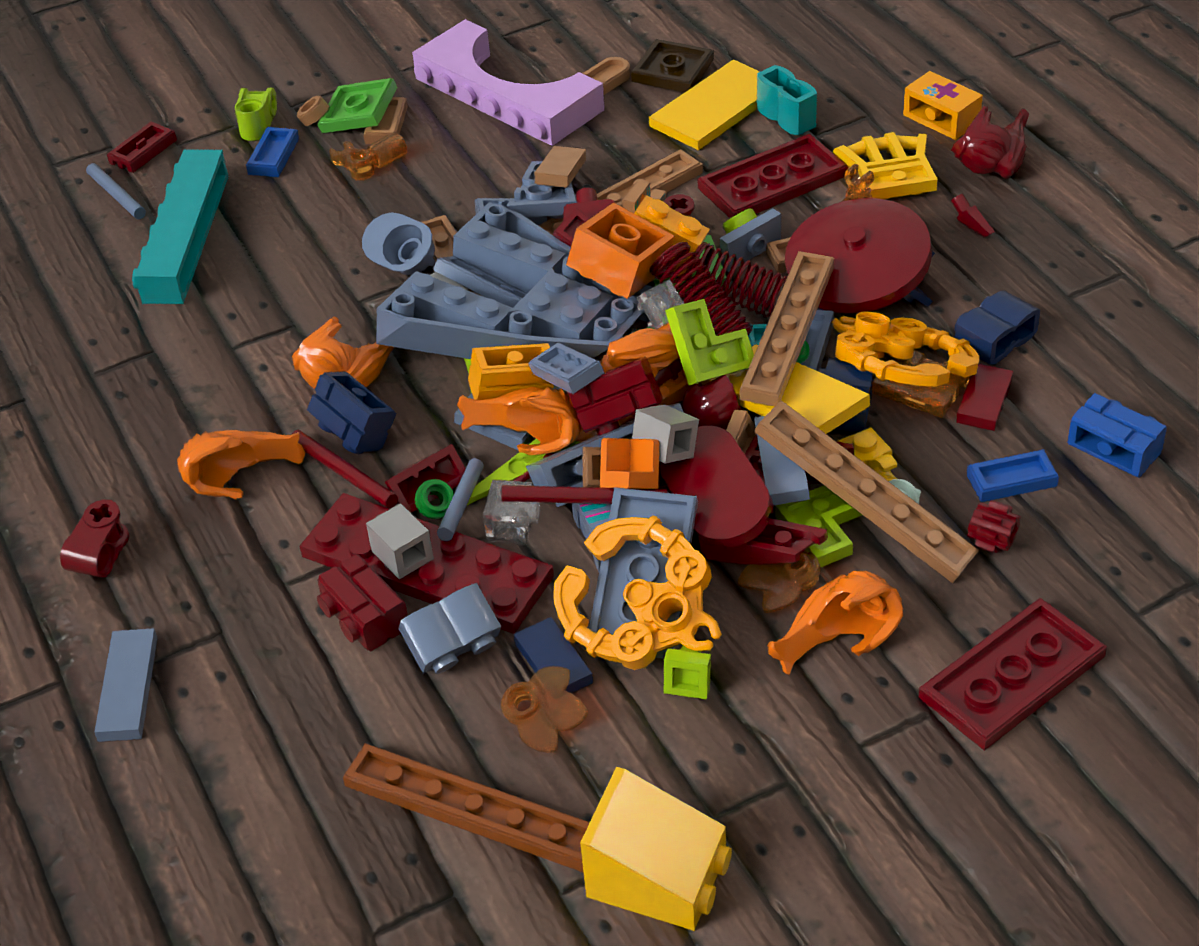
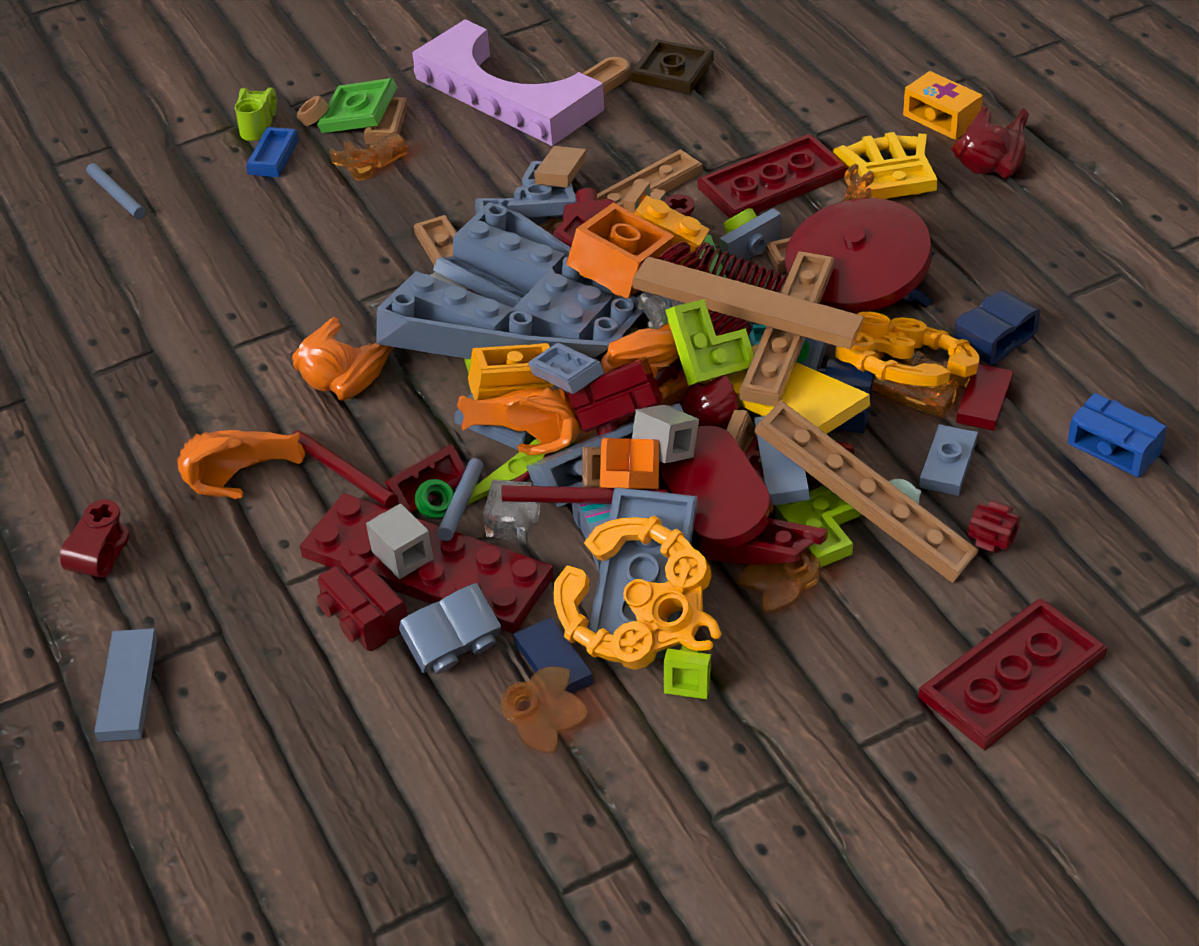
dark red tile [107,121,177,173] -> none
teal brick [132,150,229,304] -> none
dark blue brick [307,371,397,454] -> none
dark orange tile [343,743,590,873] -> none
sand blue piece [362,212,436,275] -> none
yellow slope [580,767,732,931] -> none
yellow tile [649,59,760,150] -> none
teal brick [757,65,817,135] -> none
orange hair [767,571,903,675] -> none
yellow plate [837,428,897,481] -> none
dark red bar [951,193,995,238] -> none
blue tile [967,449,1059,502] -> none
none -> medium nougat tile [633,256,864,350]
none -> sand blue plate [919,424,978,496]

